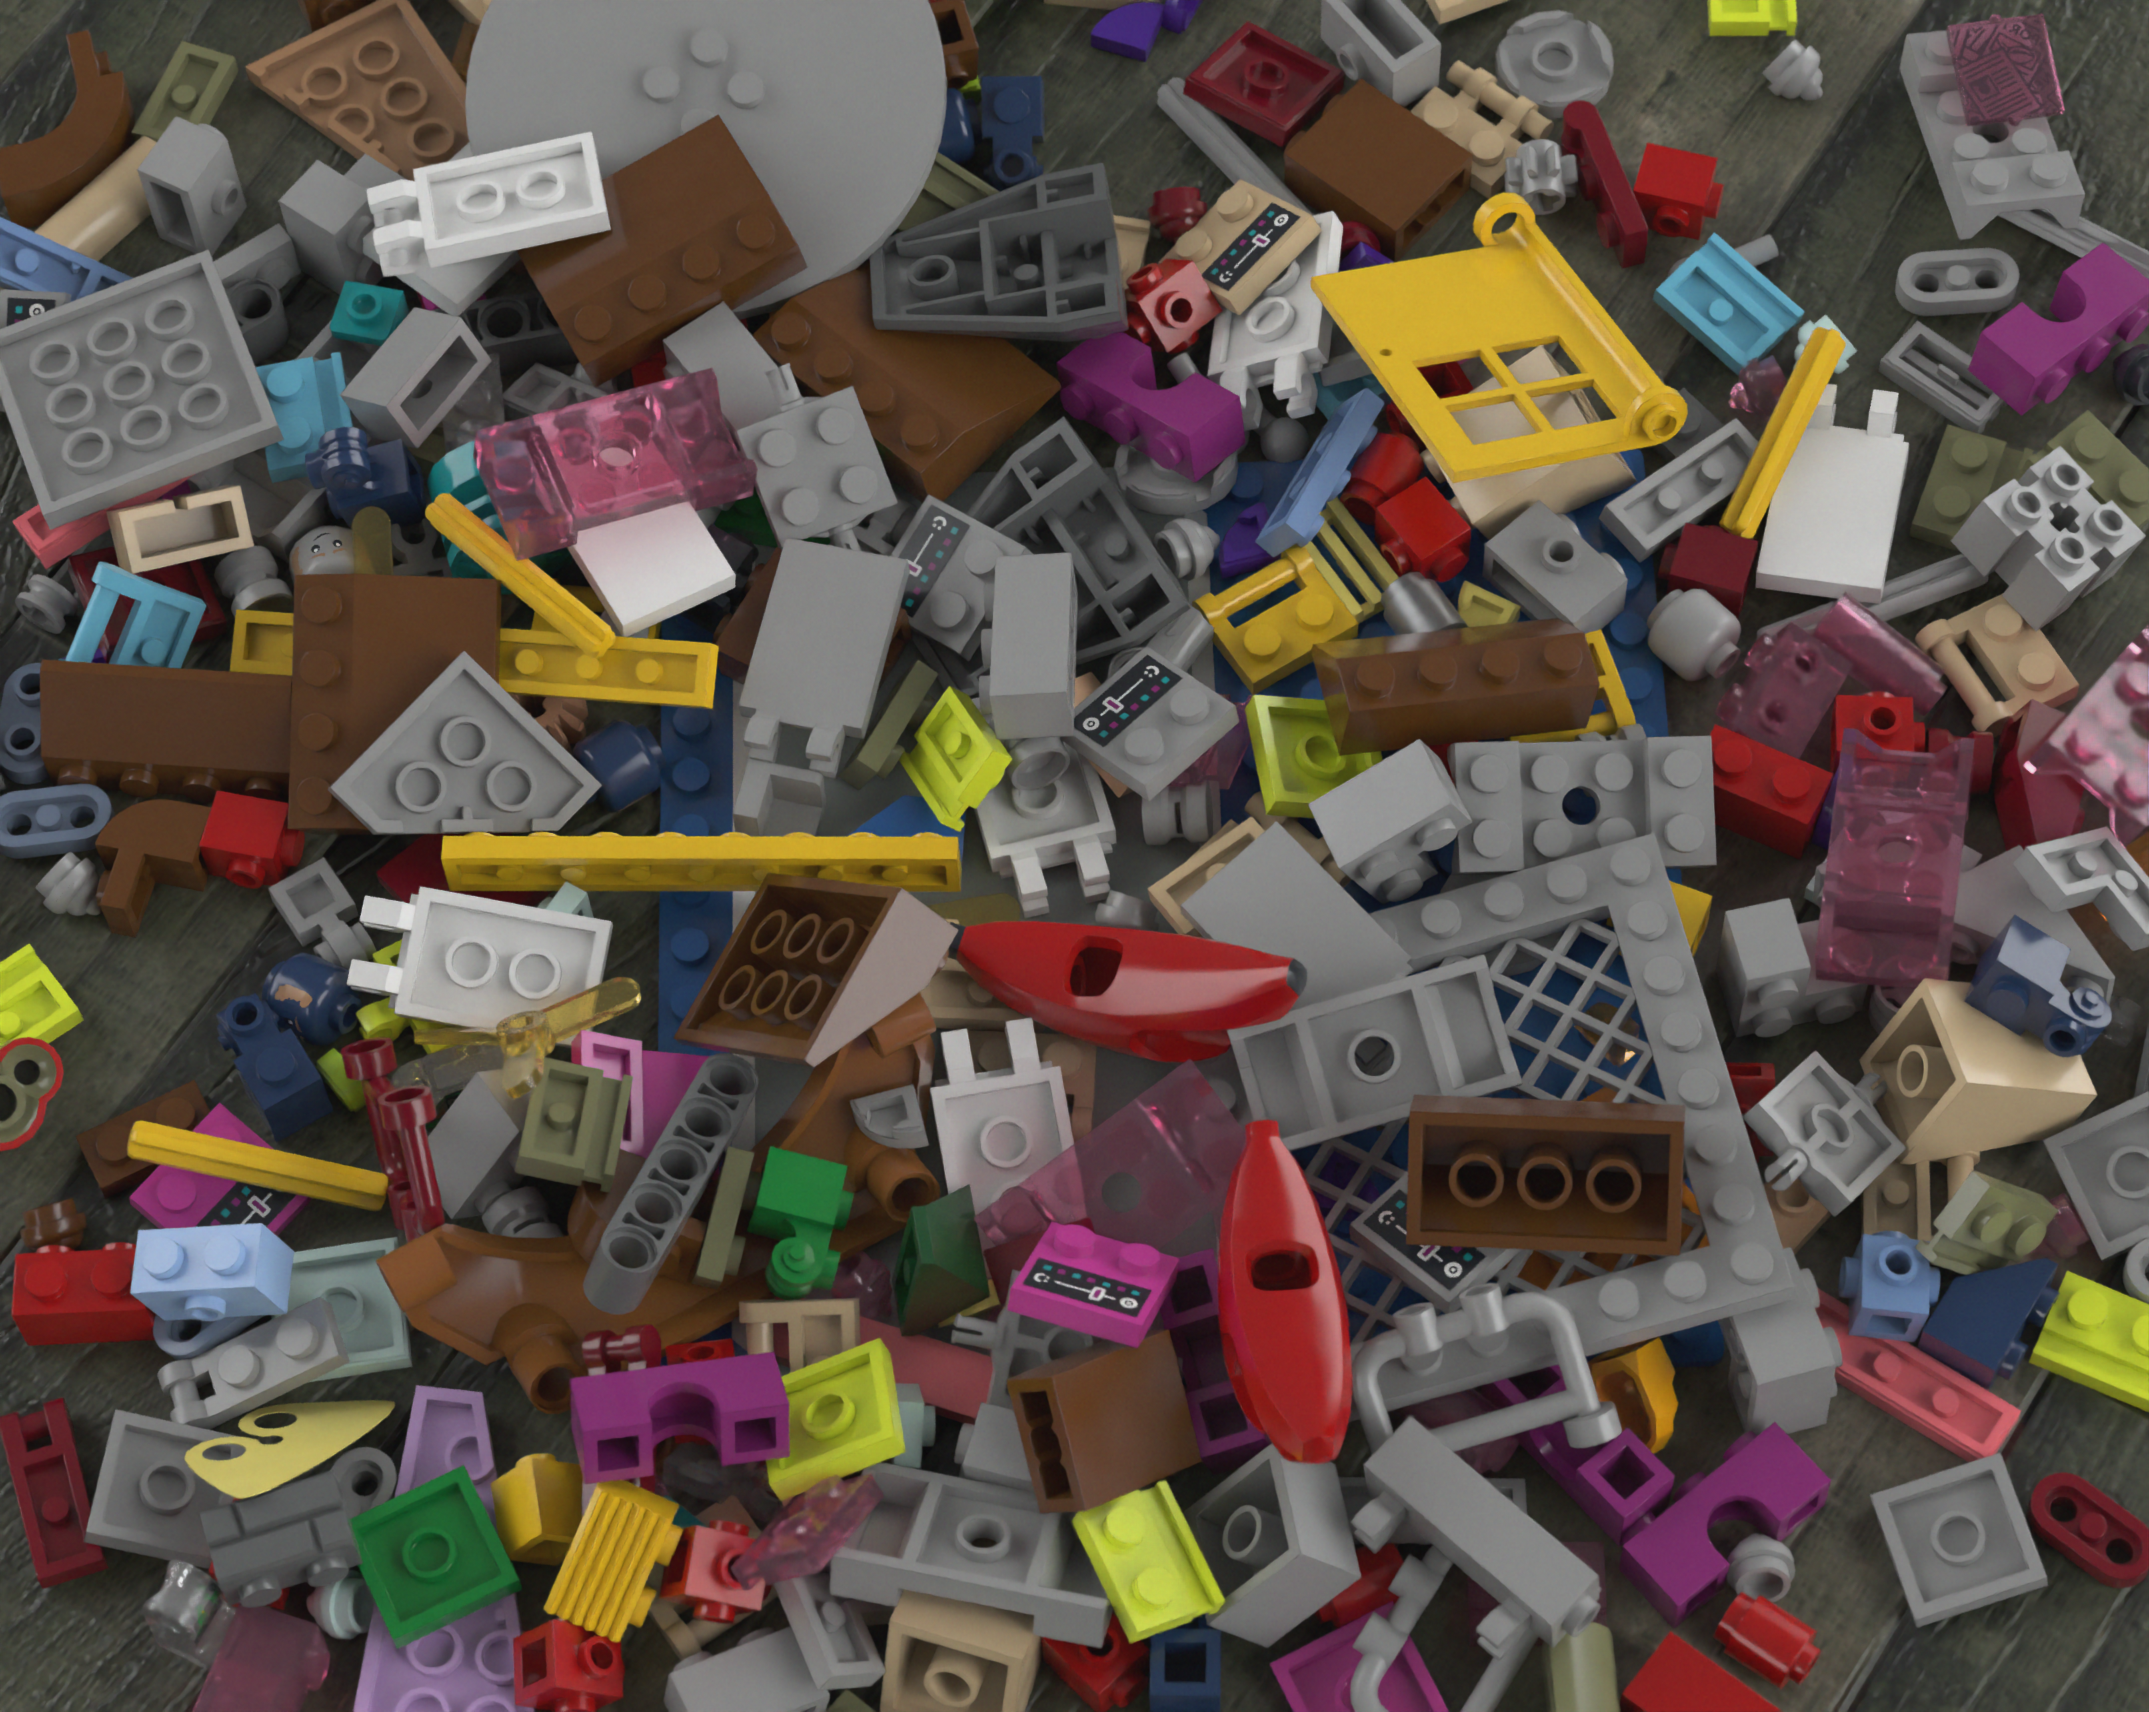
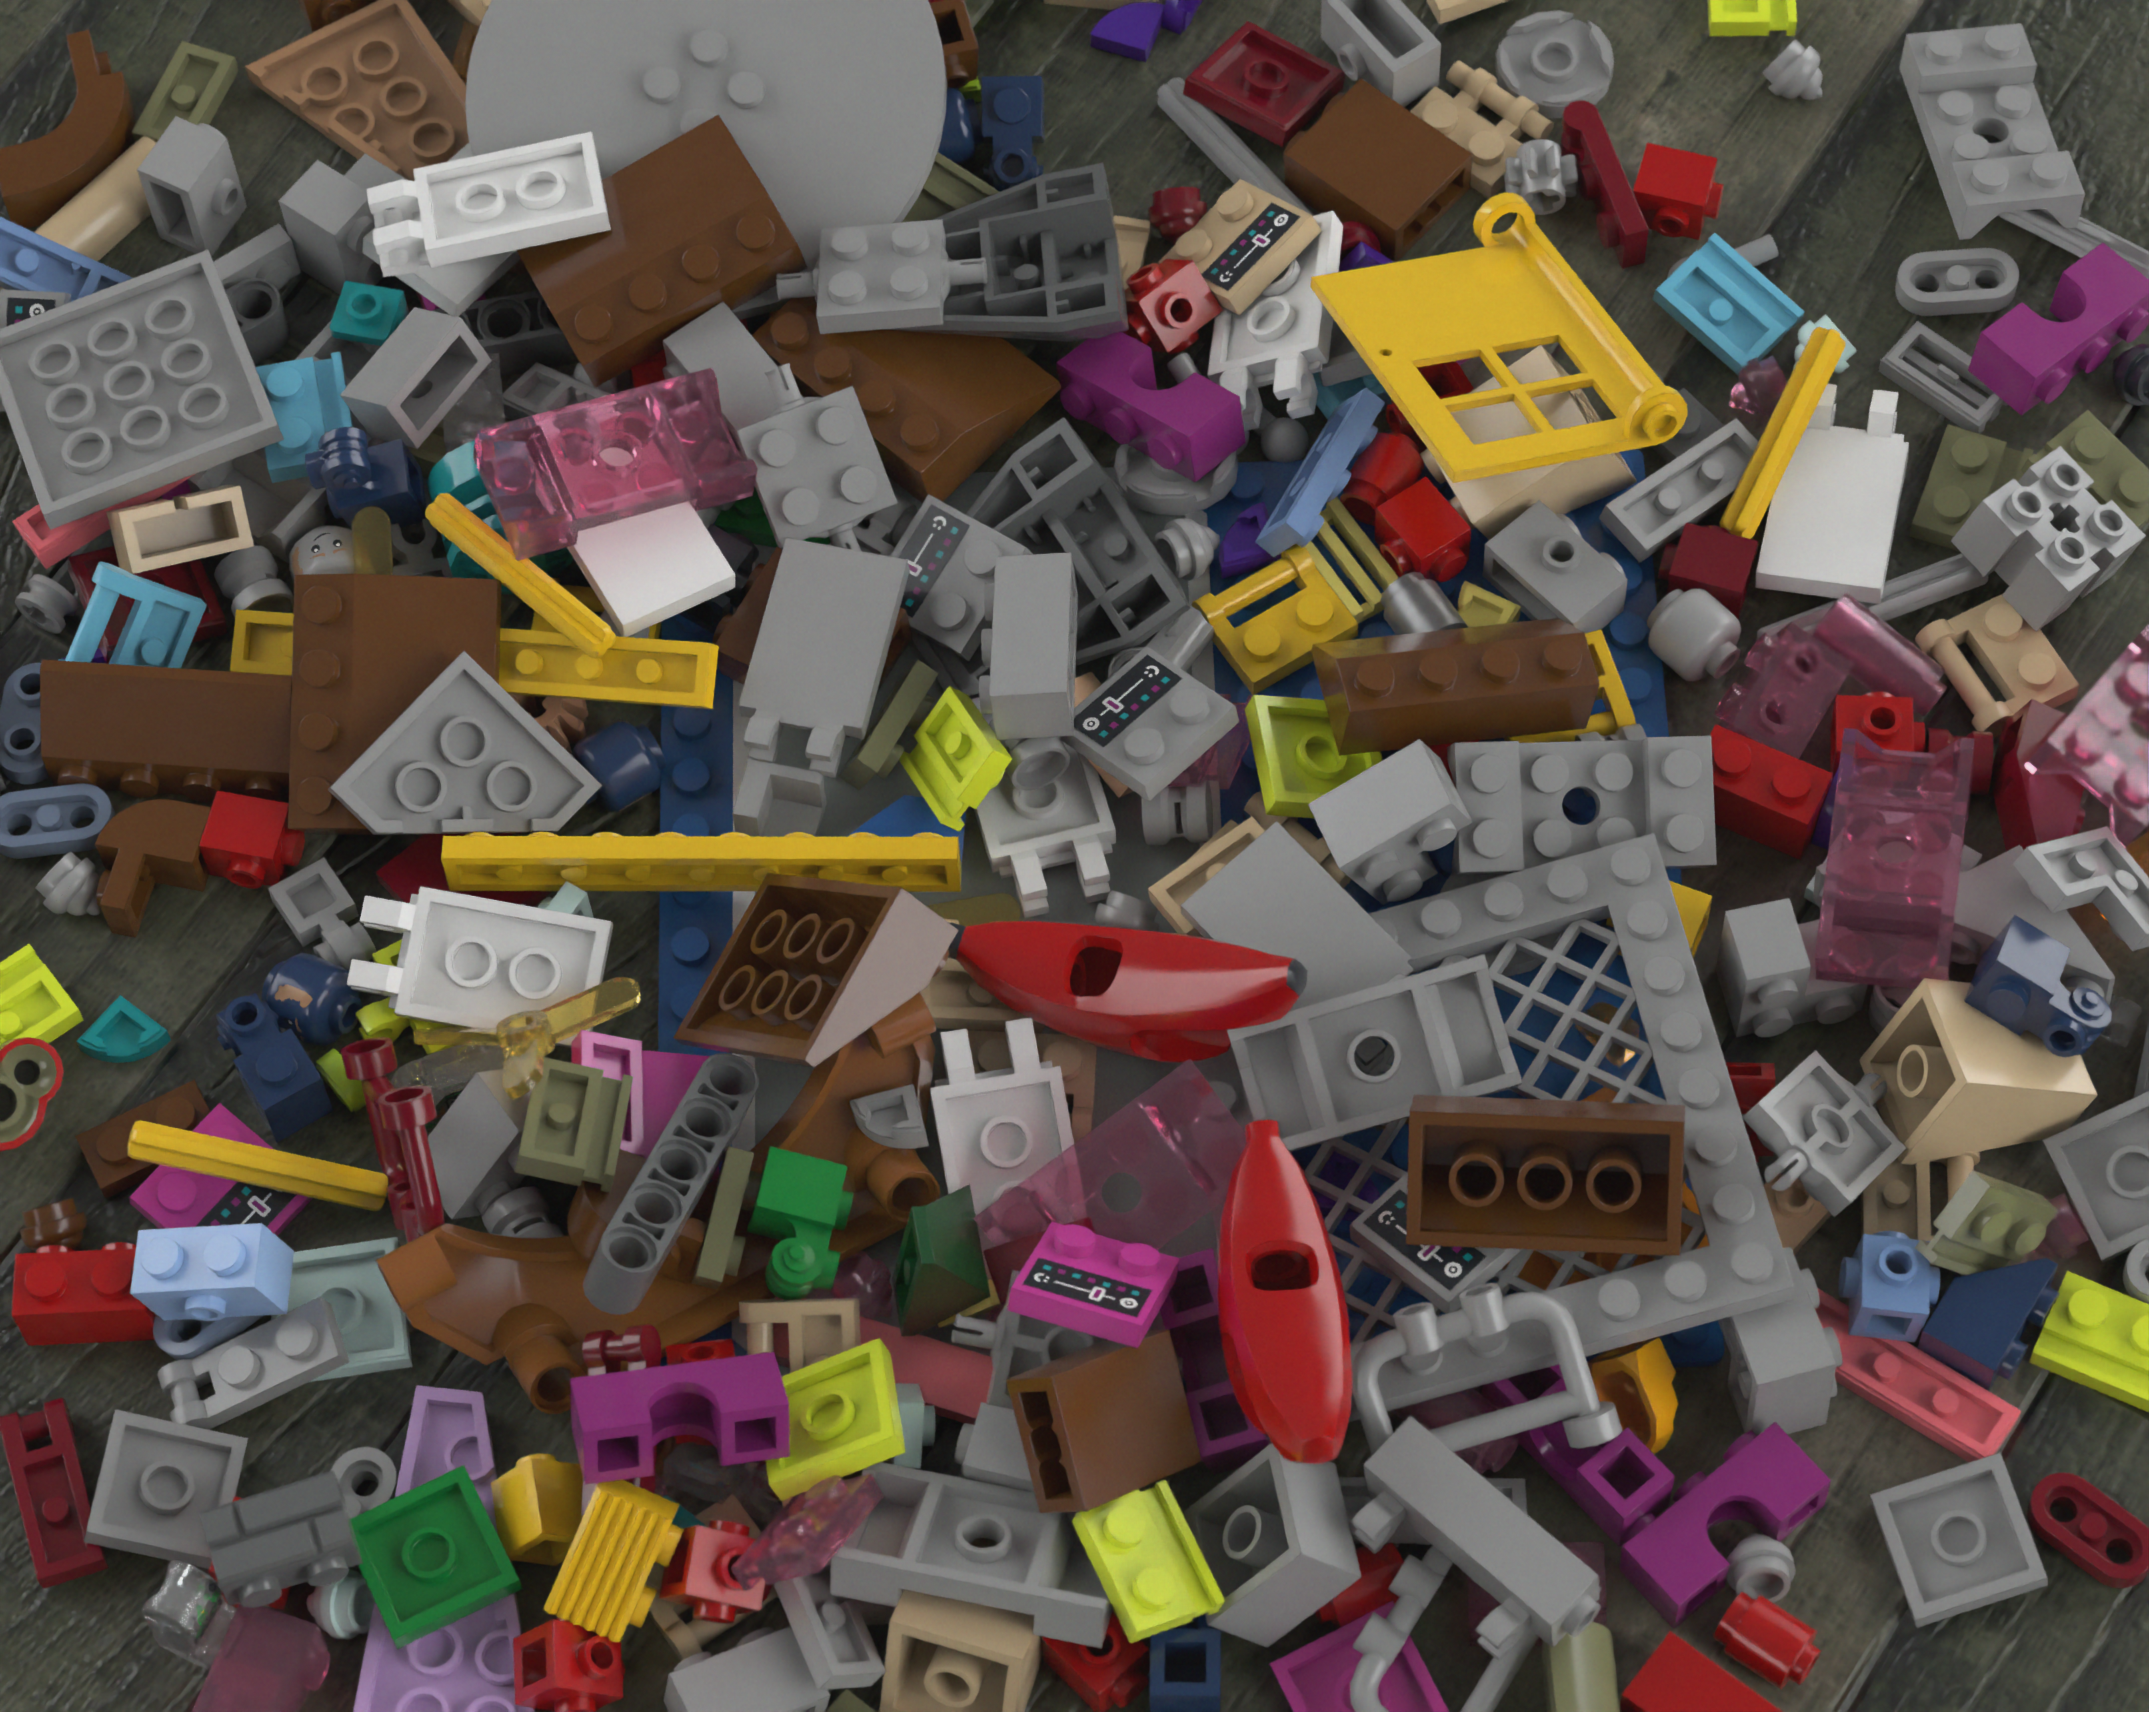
light yellow piece [185,1400,395,1499] -> none
clear pink piece [1945,14,2065,127] -> none
none -> teal tile [76,995,171,1063]
none -> light grey plate [776,219,988,334]

